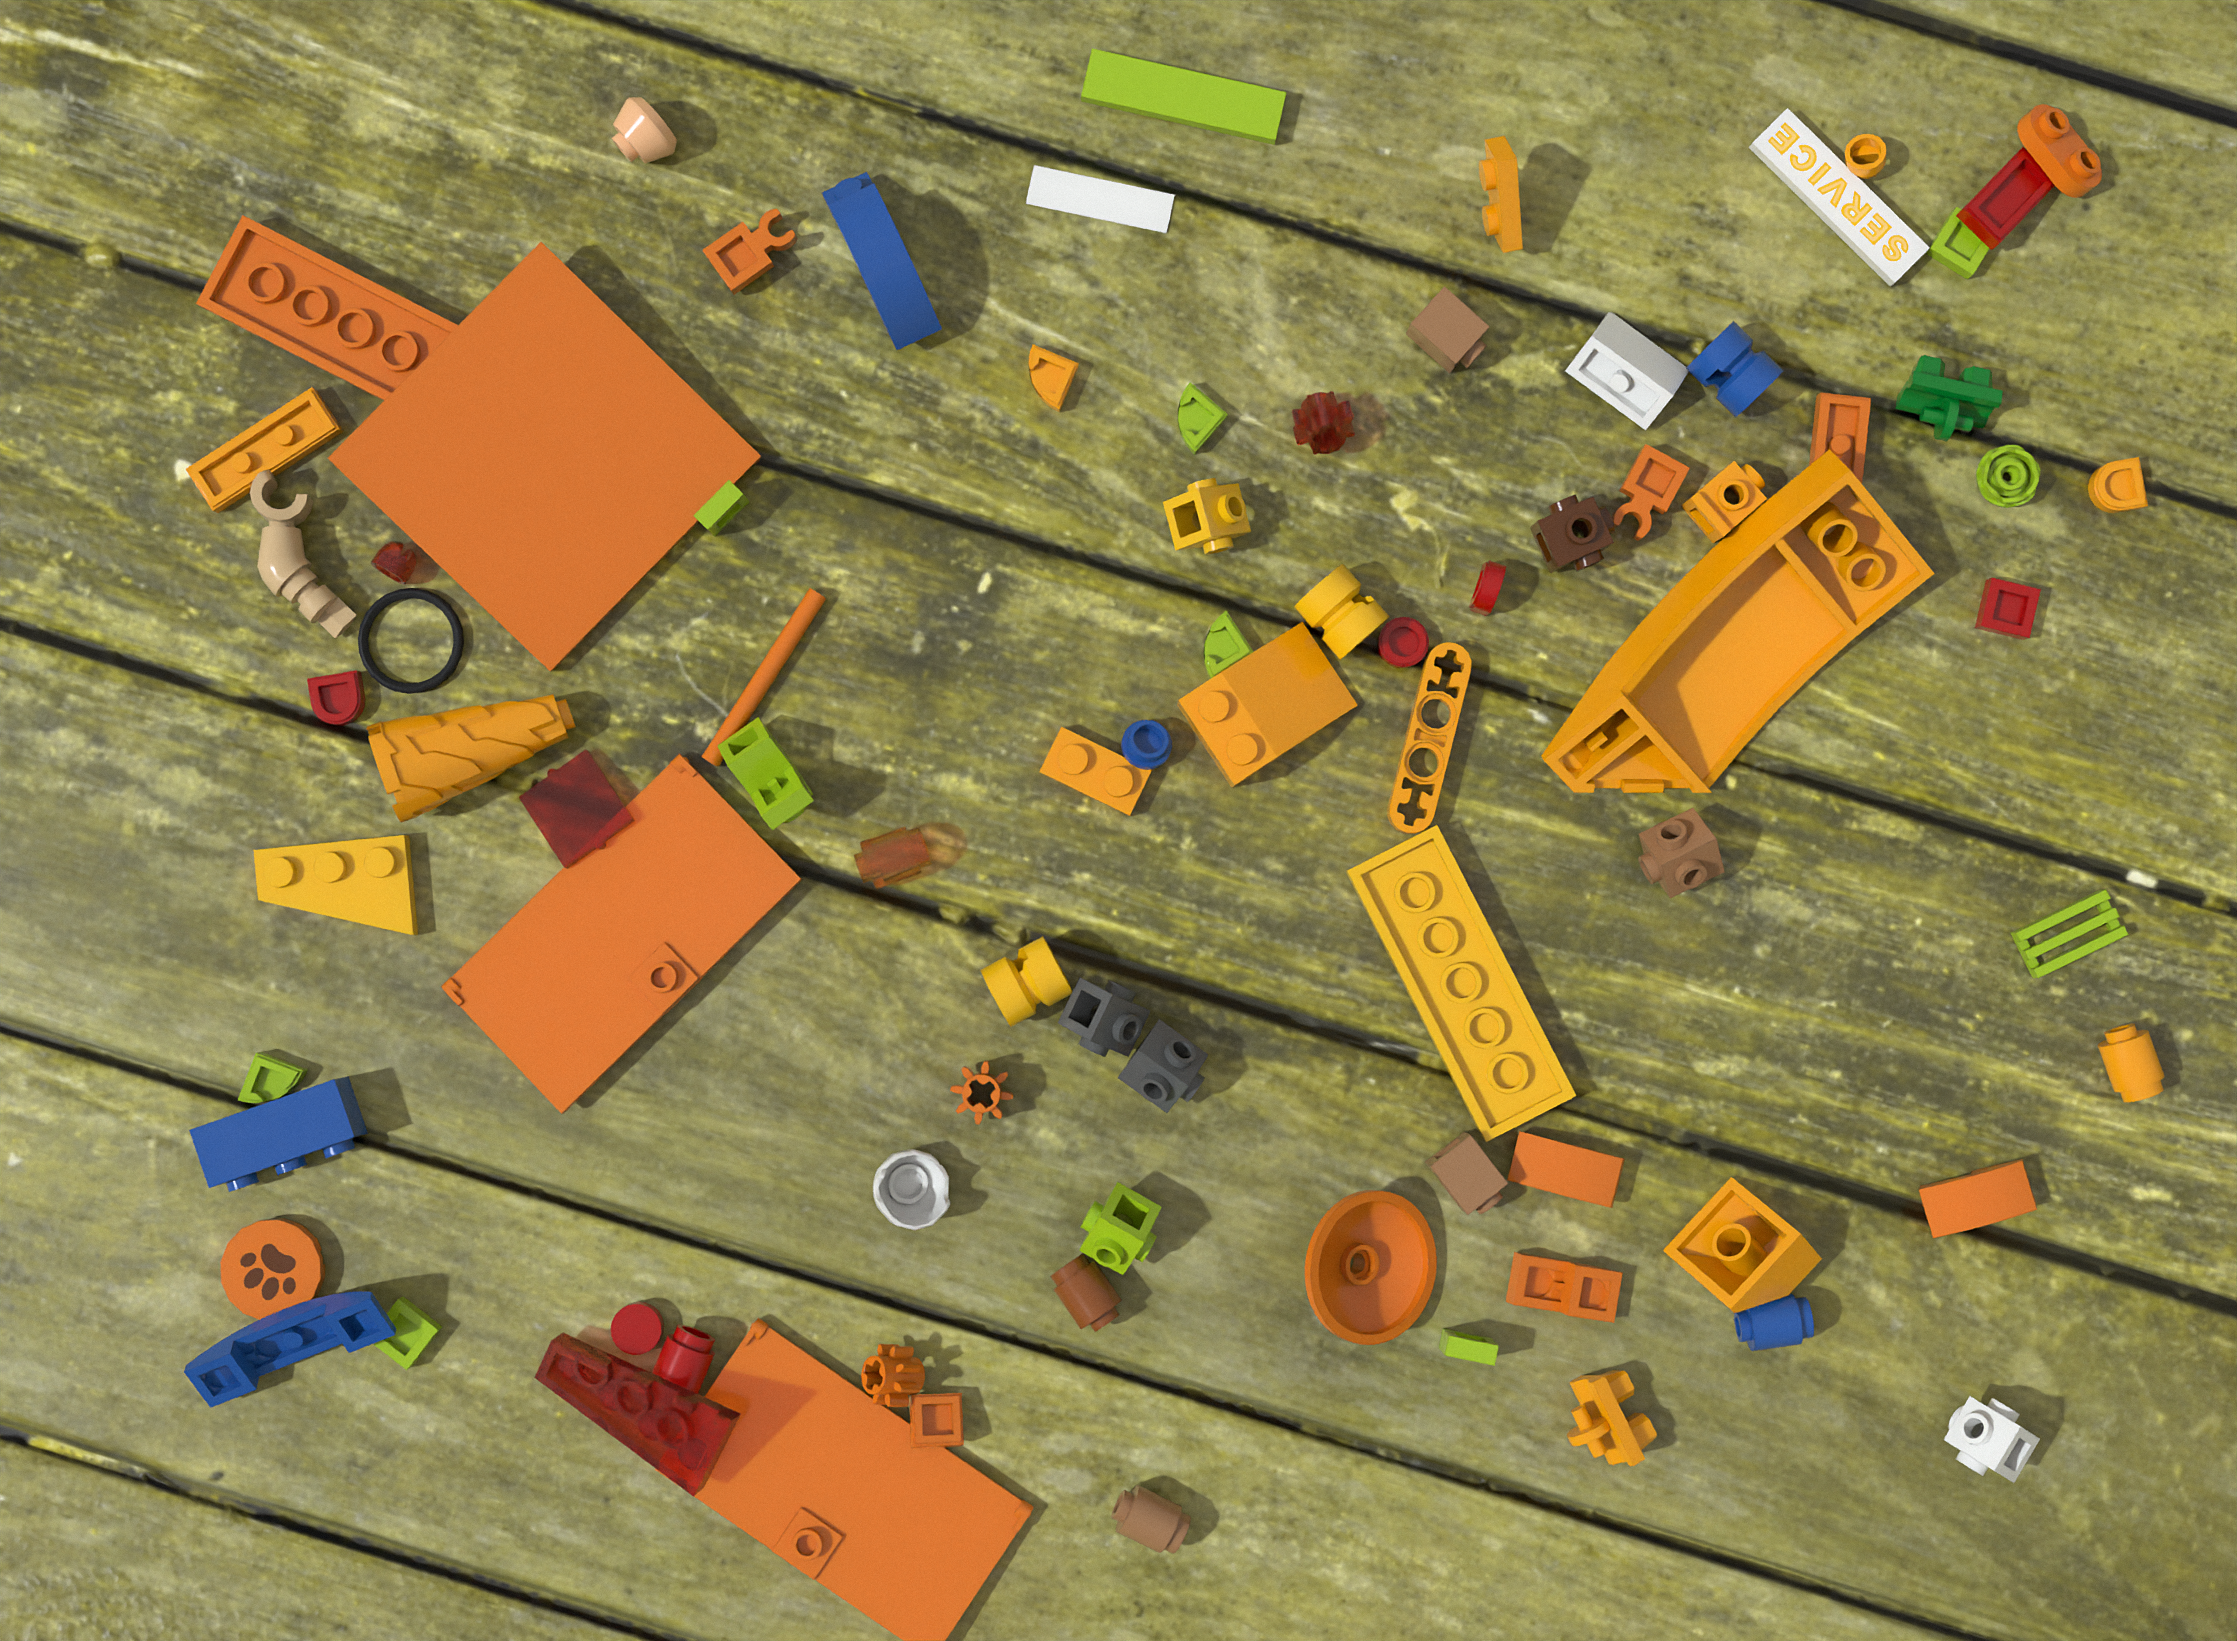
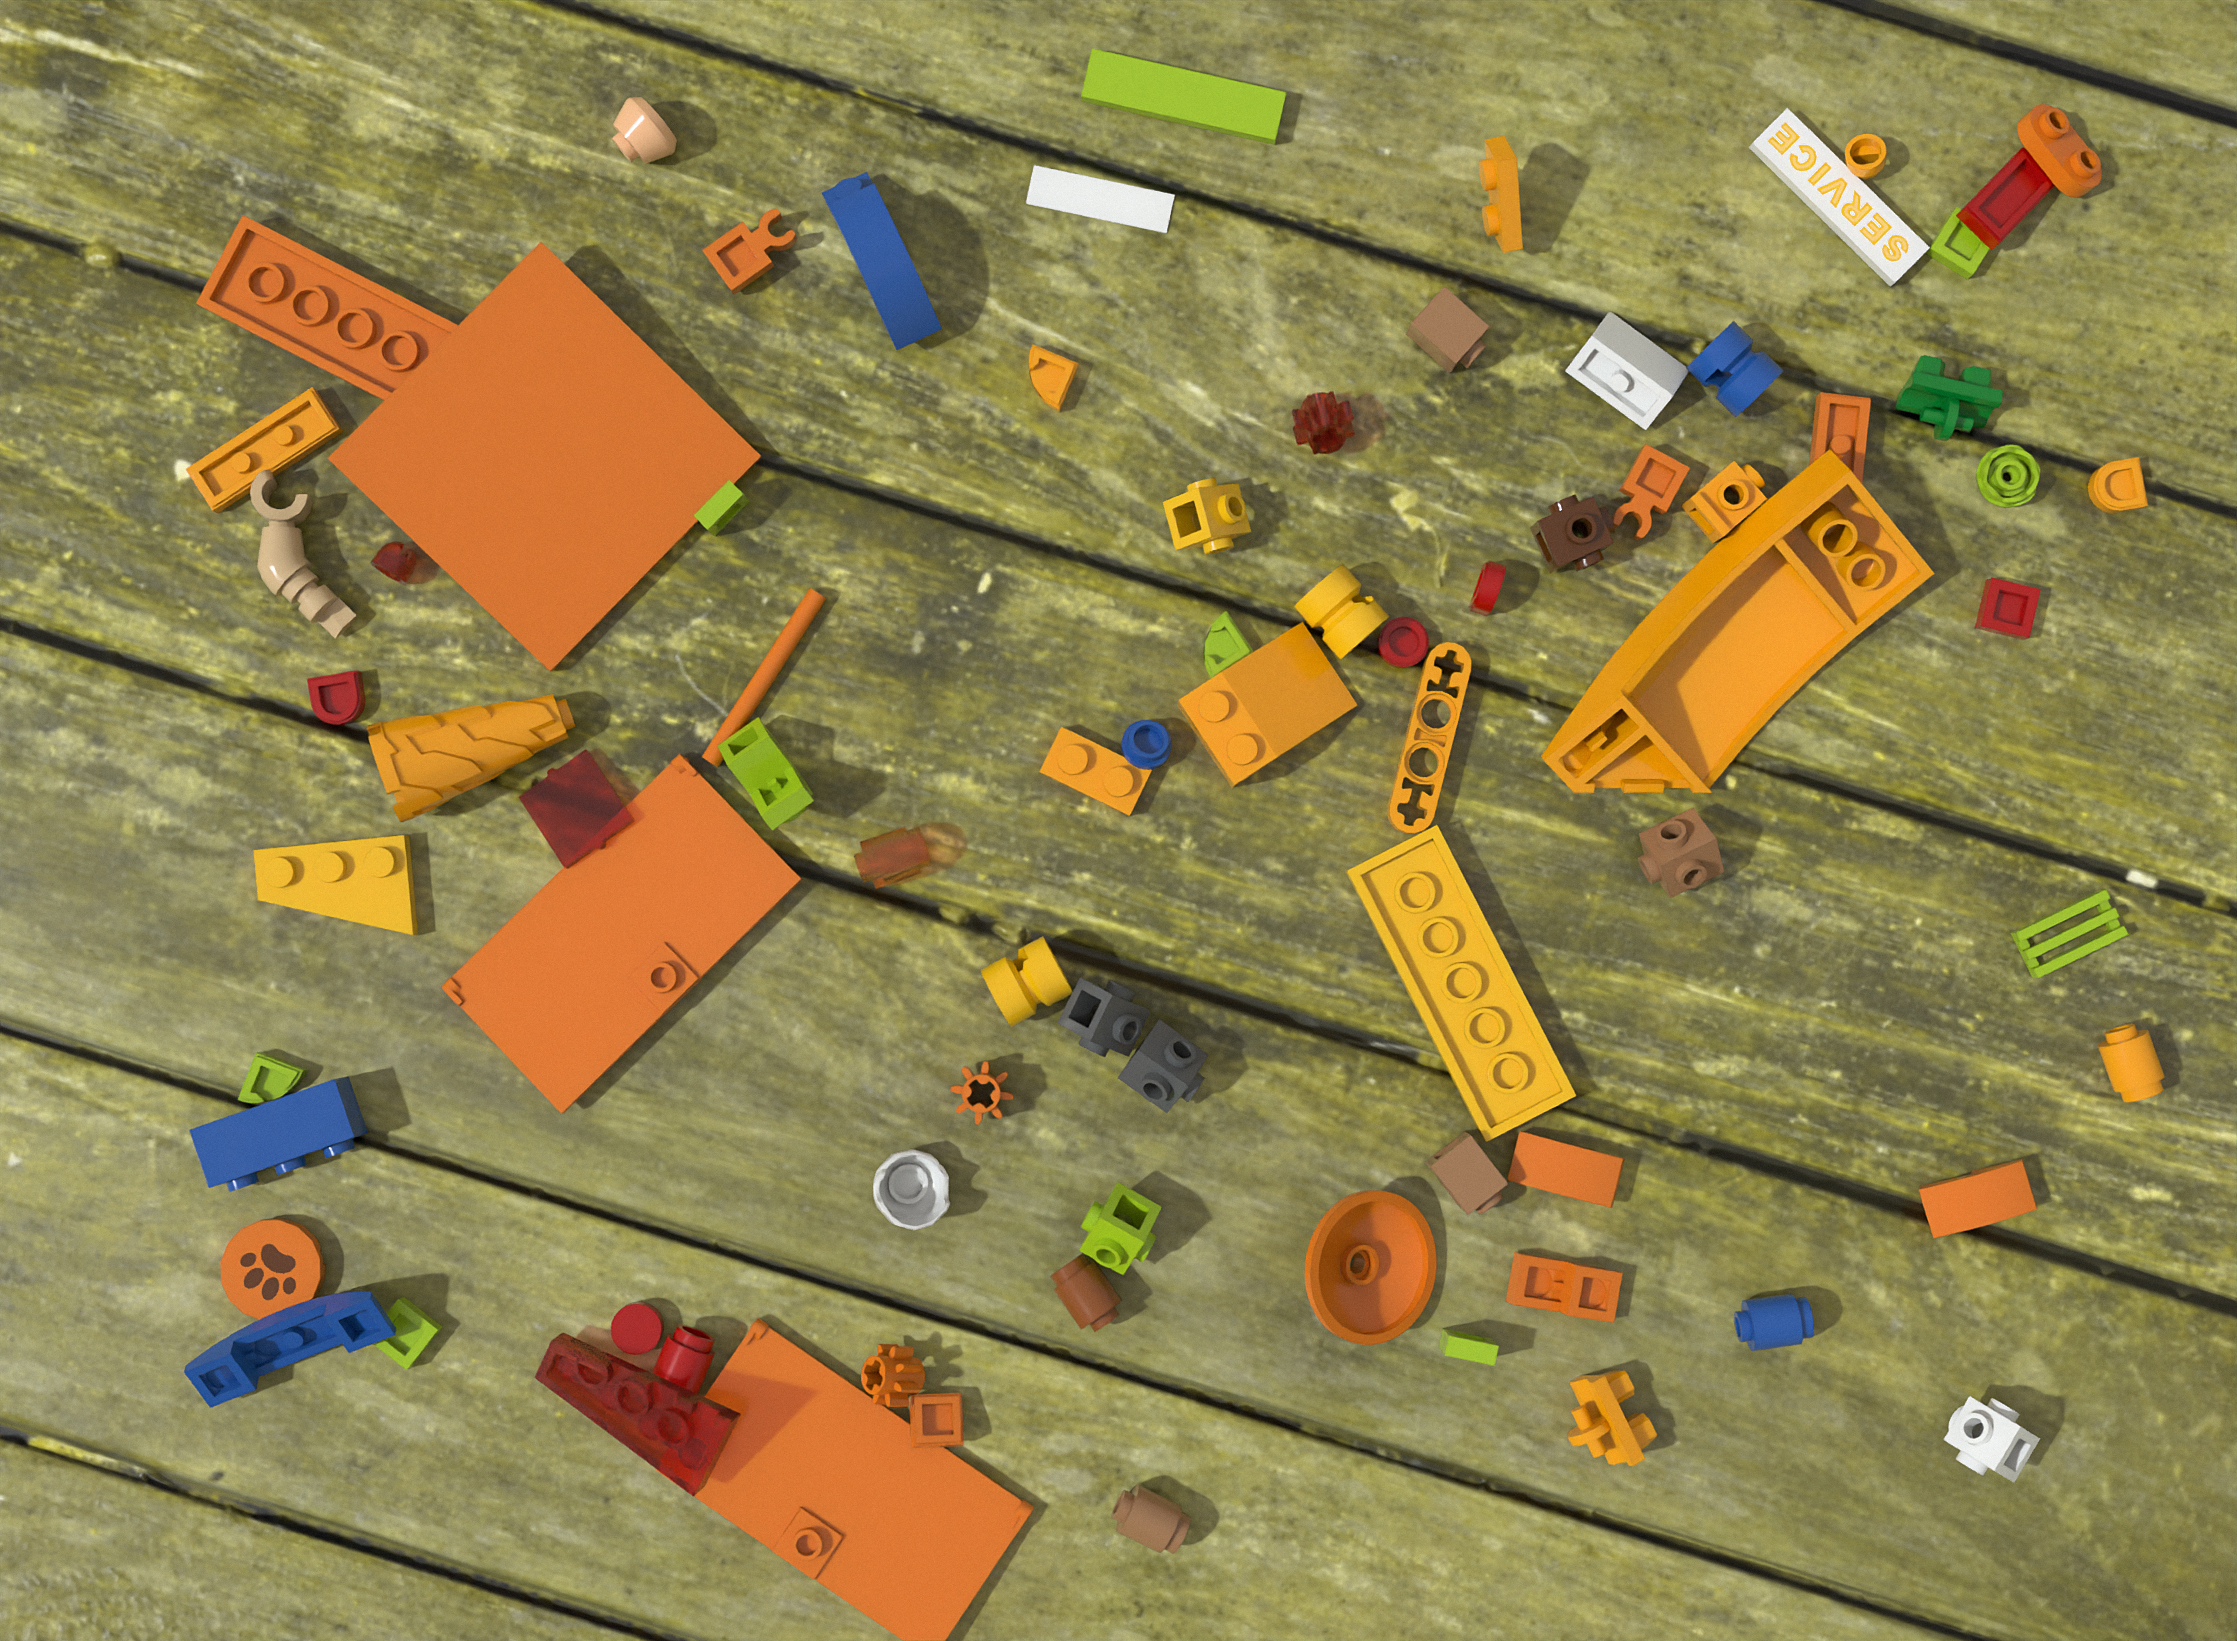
black tyre [358,588,464,694] -> none
lime tile [1178,382,1228,455] -> none
light orange slope [1663,1177,1822,1313] -> none

